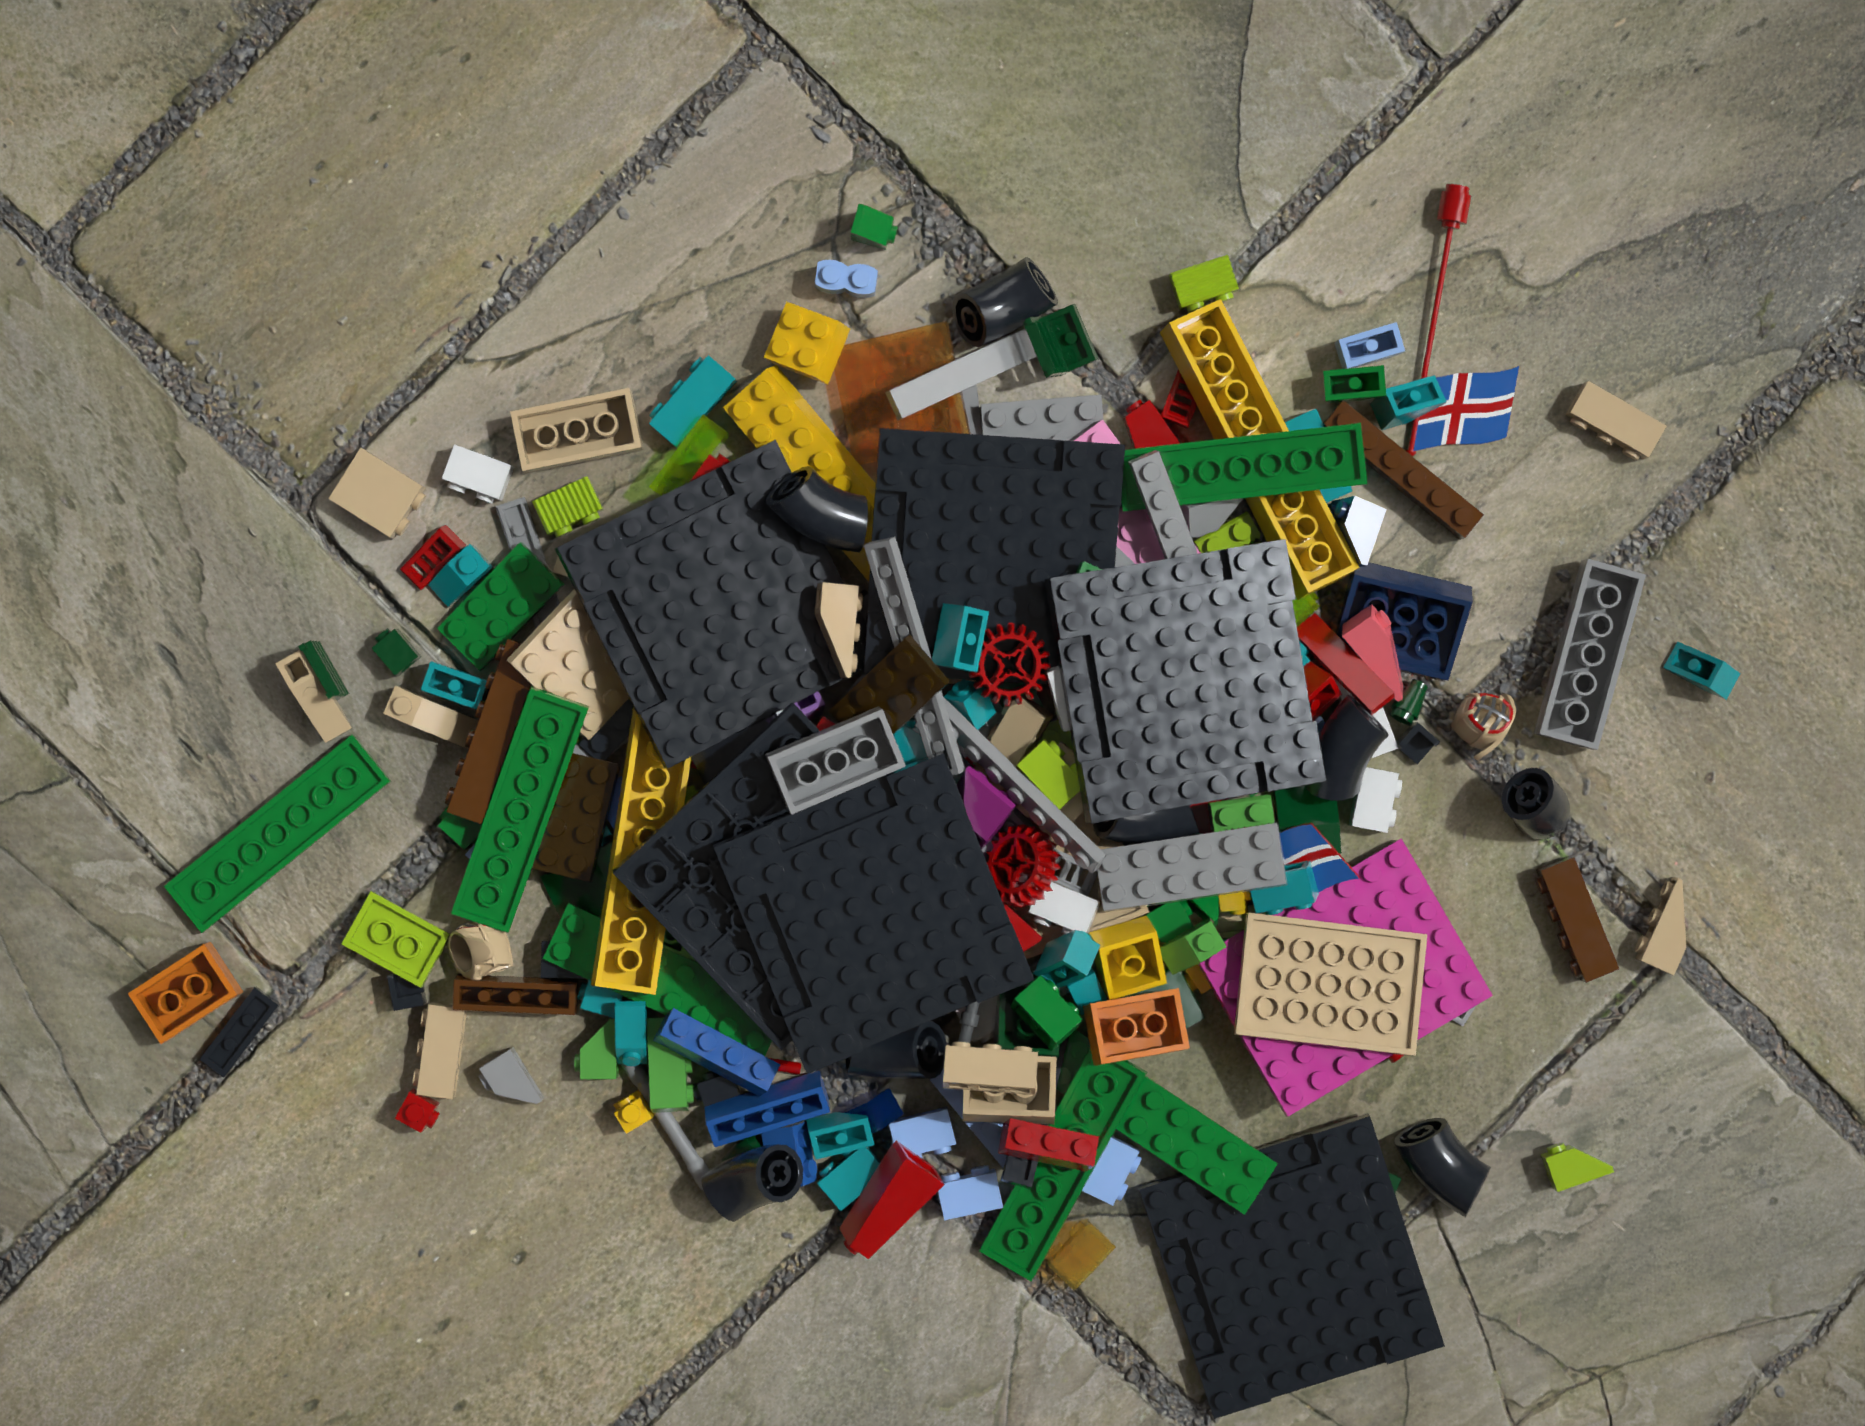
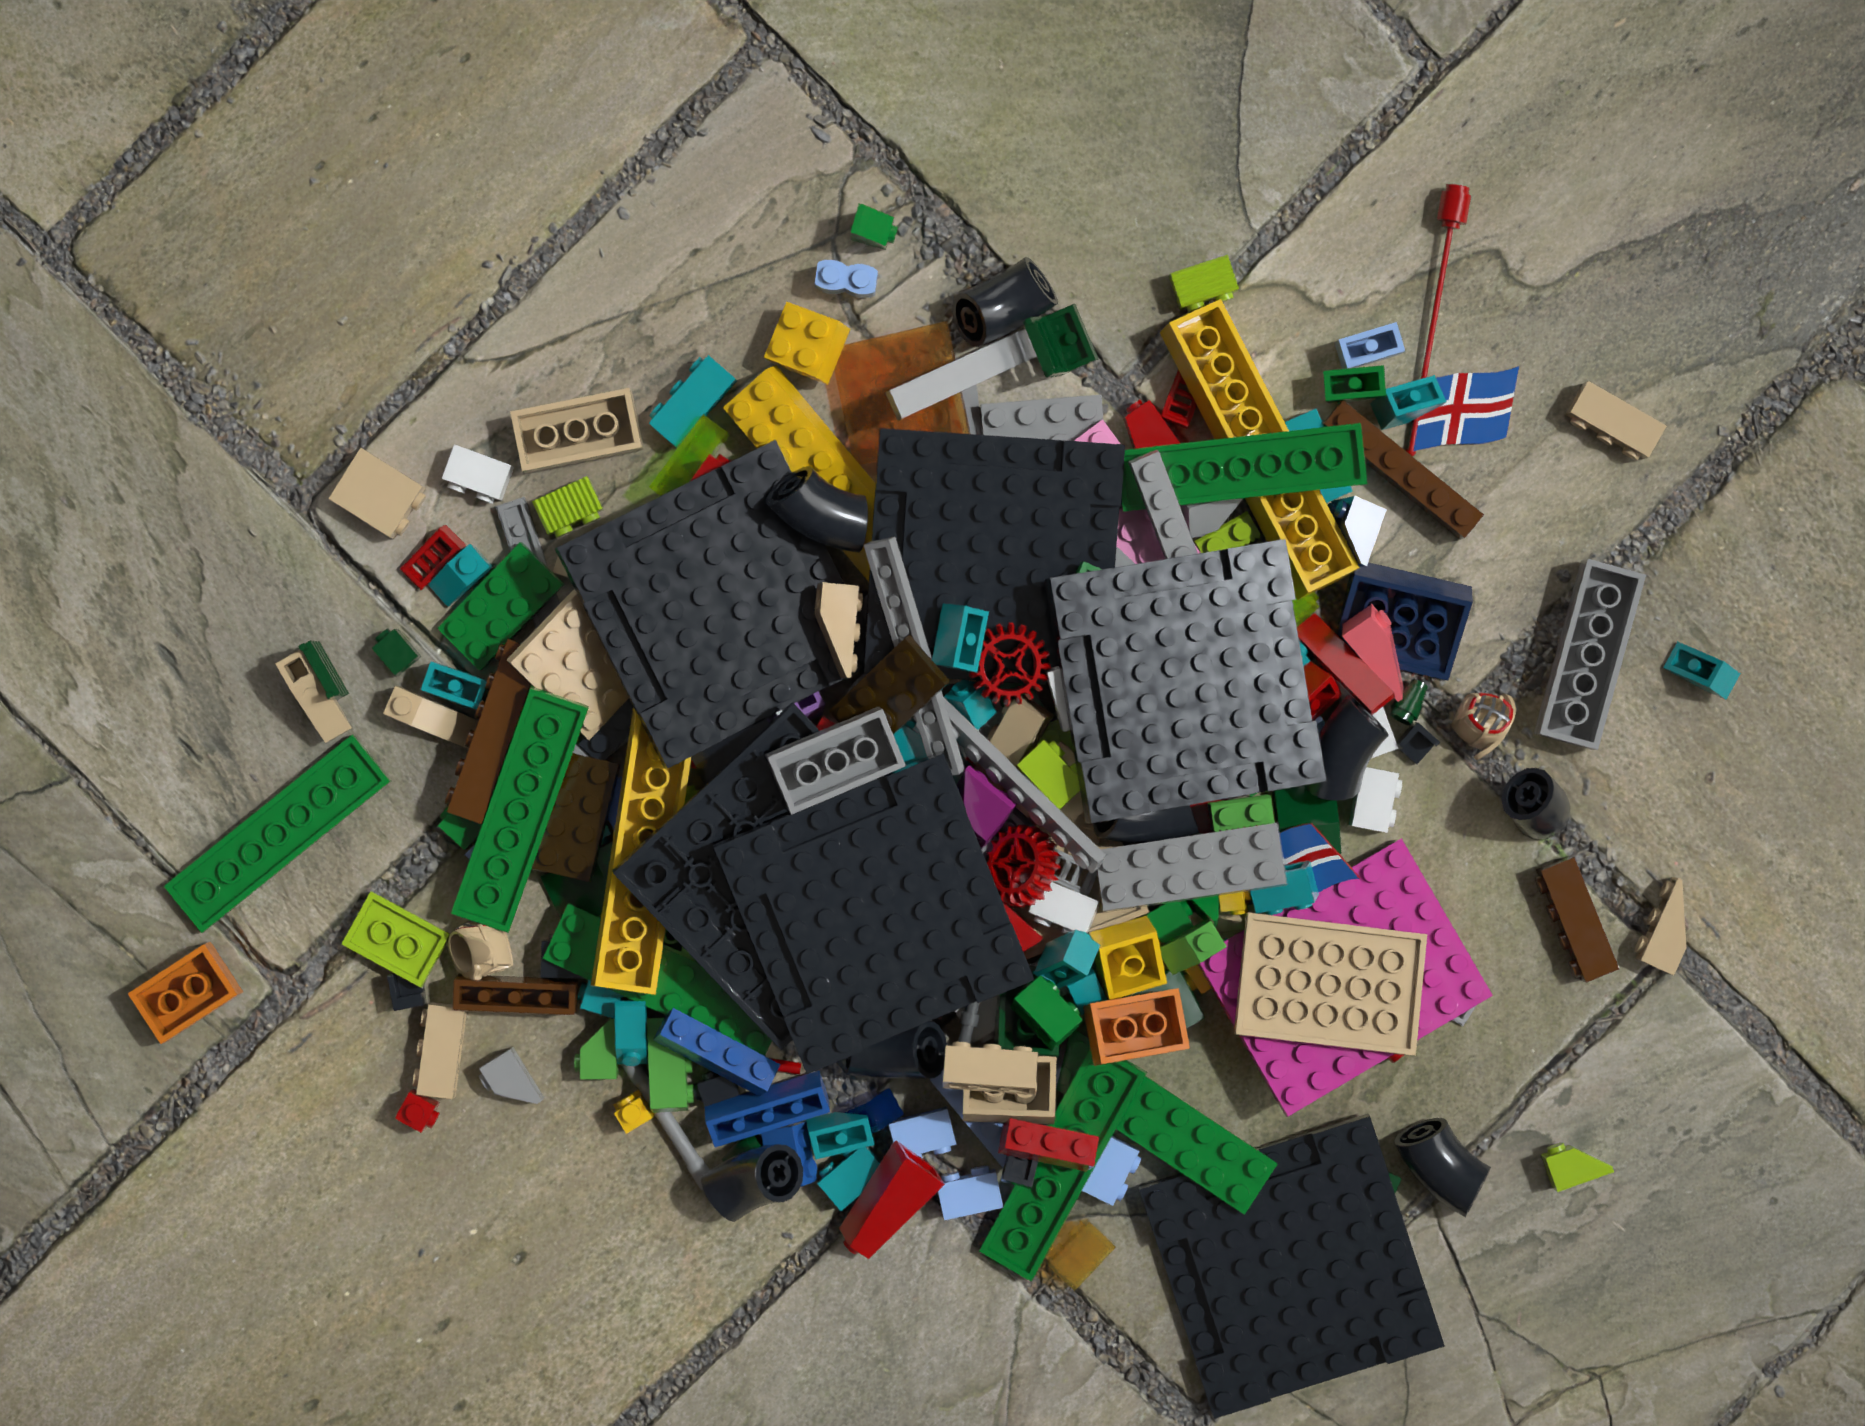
black plate [200,986,280,1078] -> none

